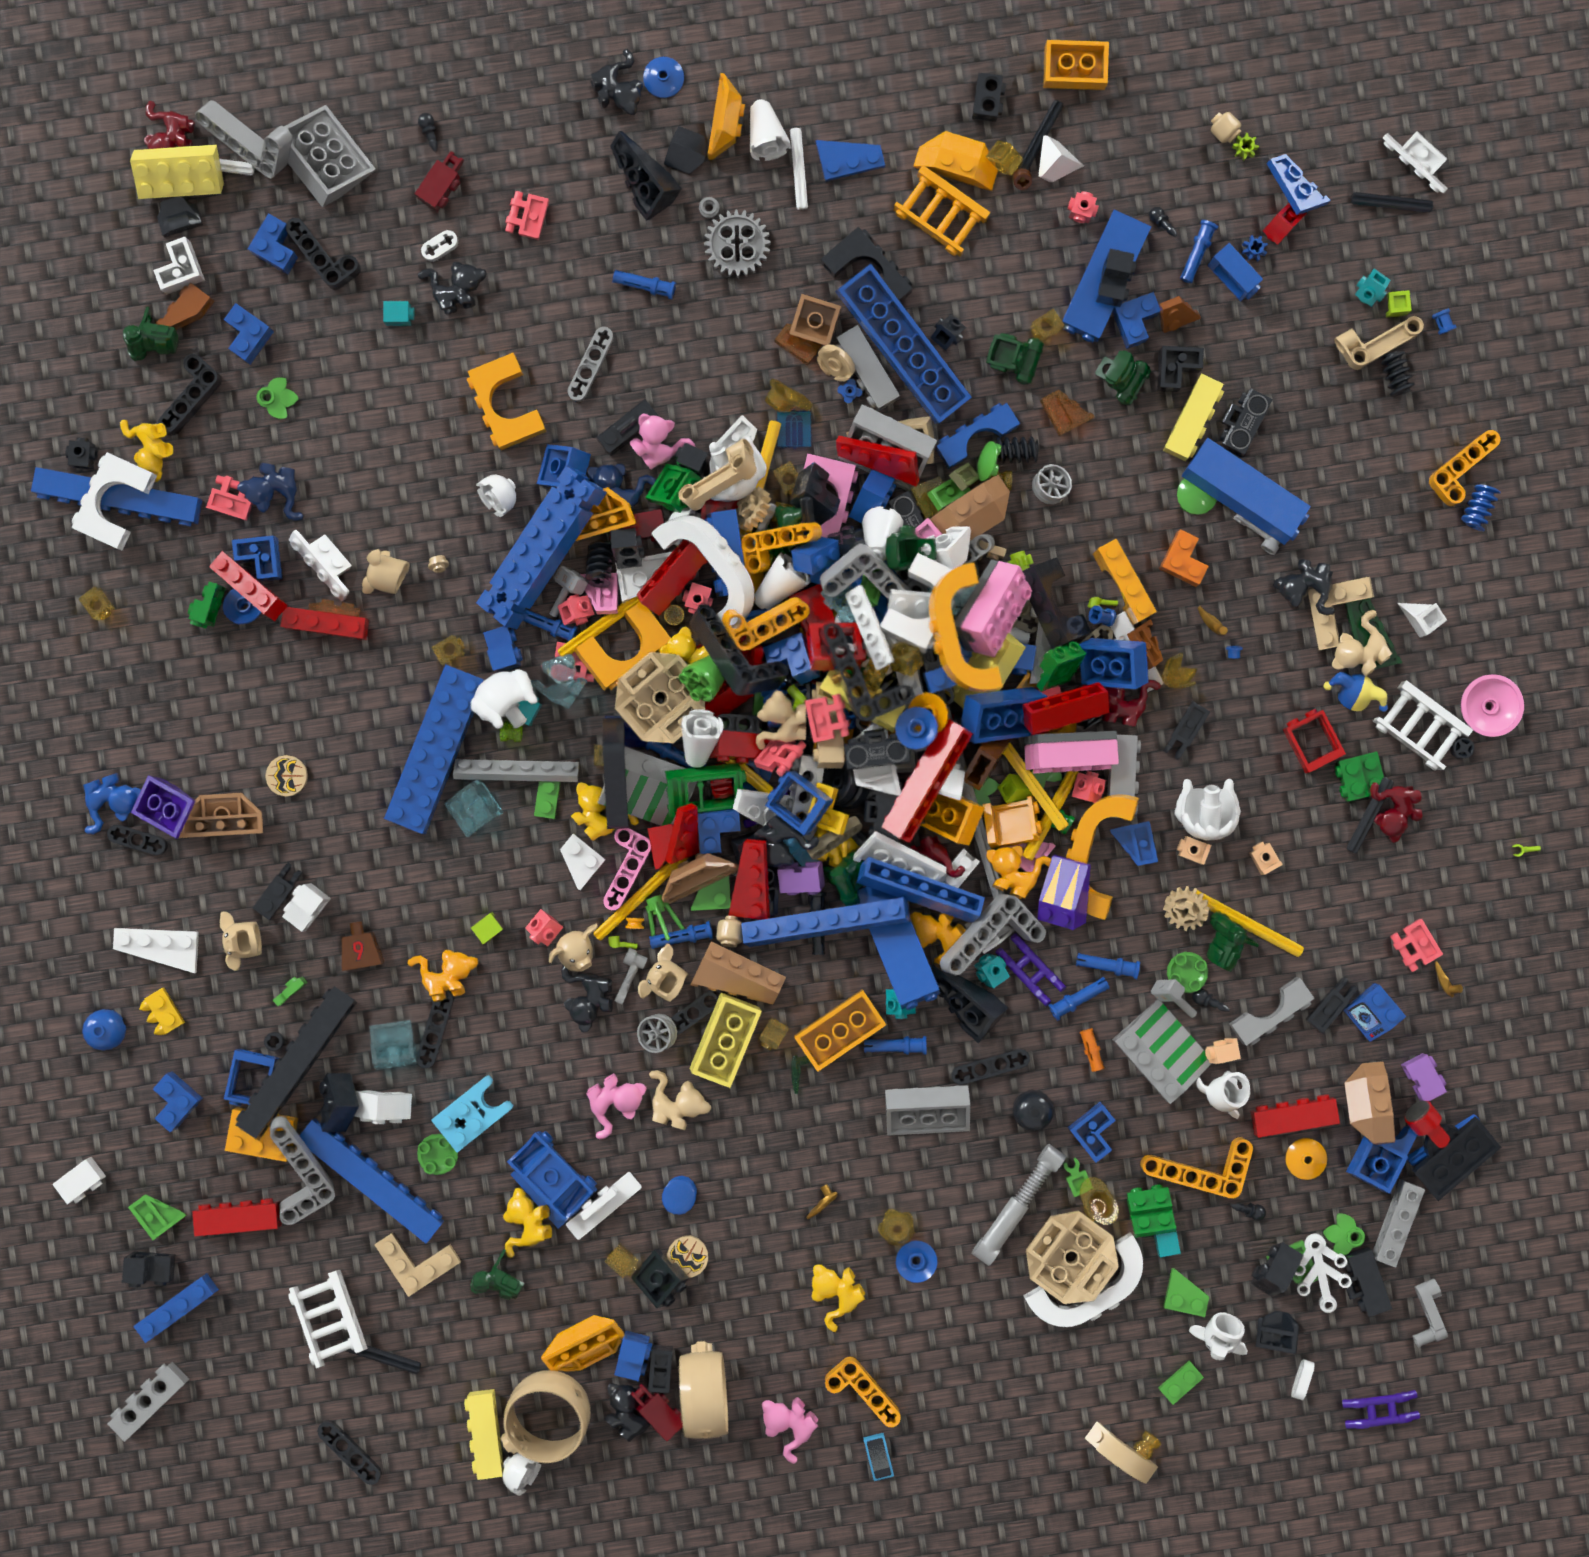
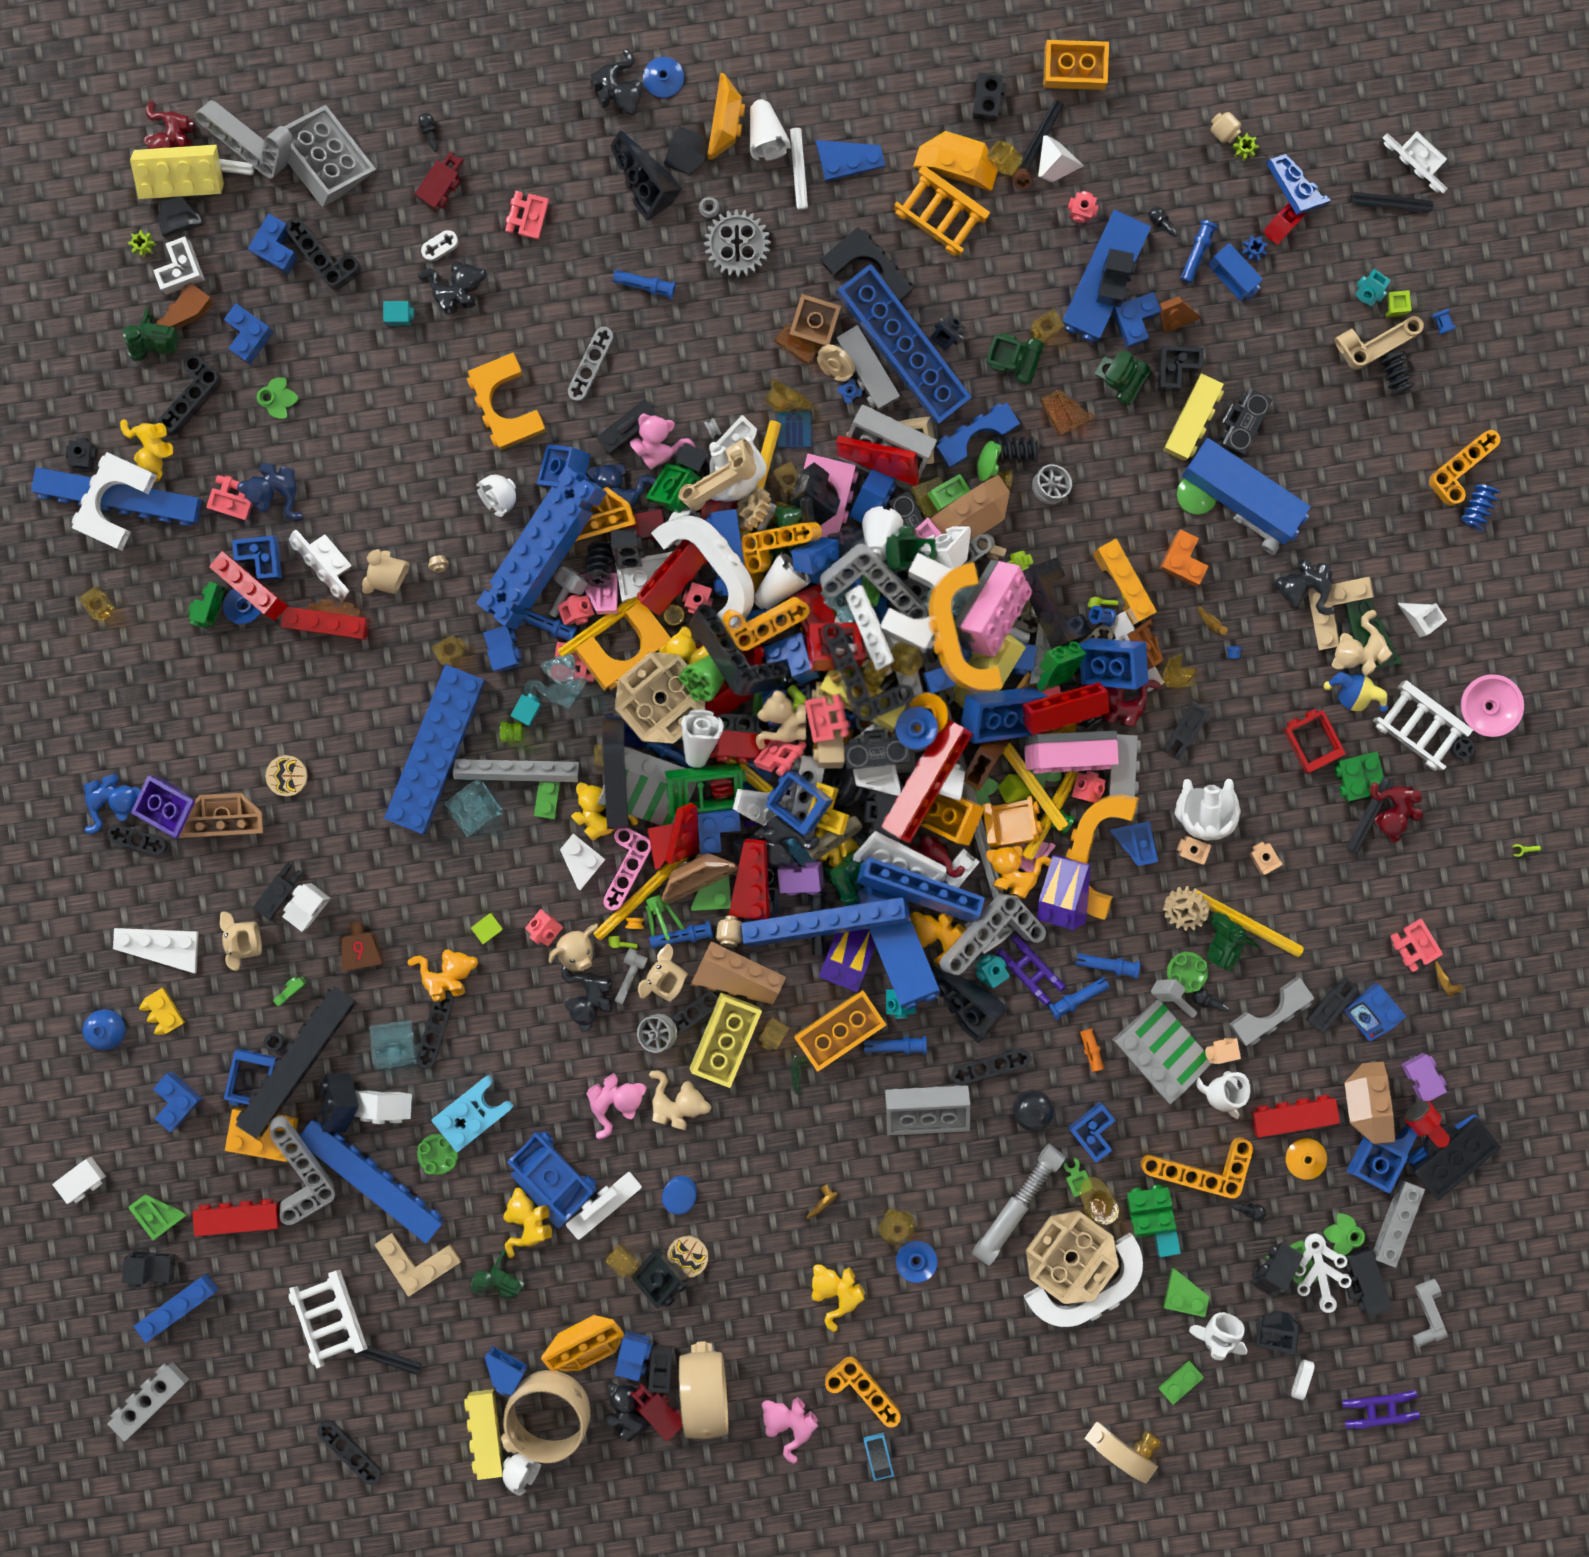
white piece [471,669,537,729] -> none
white wing [888,589,931,619] -> none
olive plate [949,463,979,491] -> none
none -> lime gear [128,230,156,257]
none -> blue slope [485,1346,528,1396]
none -> light grey bush [704,418,721,439]
none -> dark purple slope [818,929,875,992]

